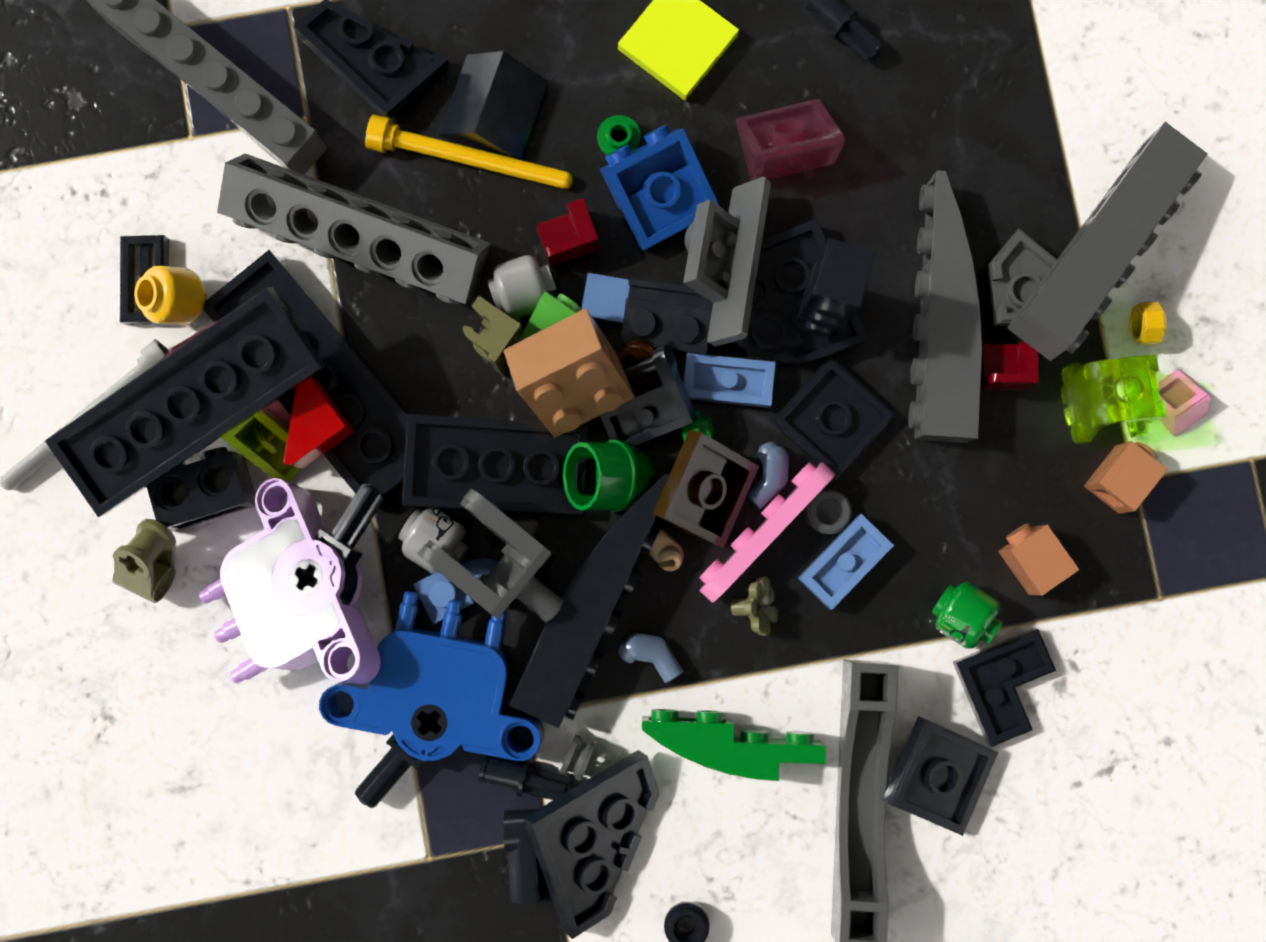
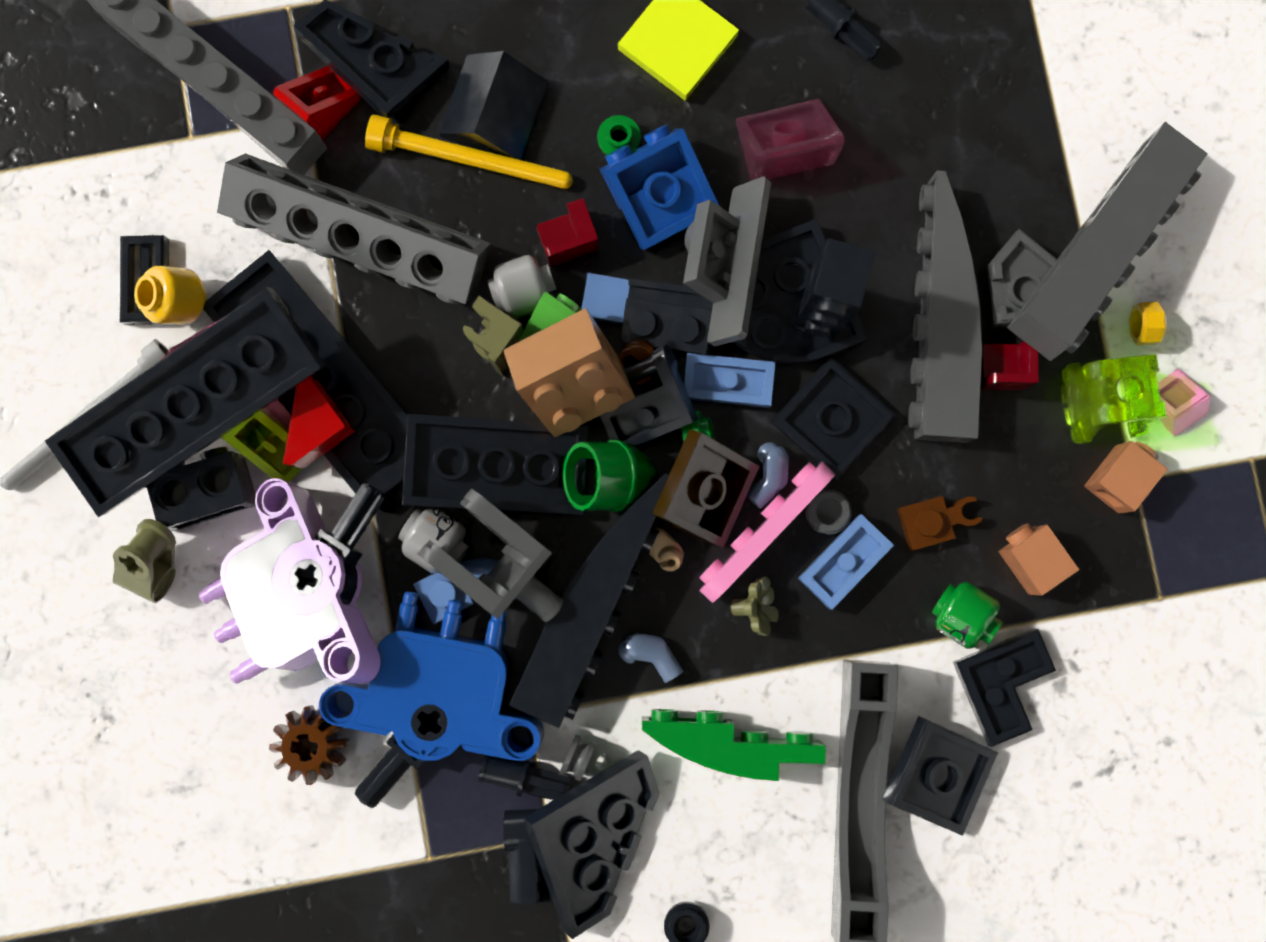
none -> reddish brown gear [269,705,350,785]
none -> red slope [273,66,362,141]
none -> reddish brown plate [897,496,982,551]

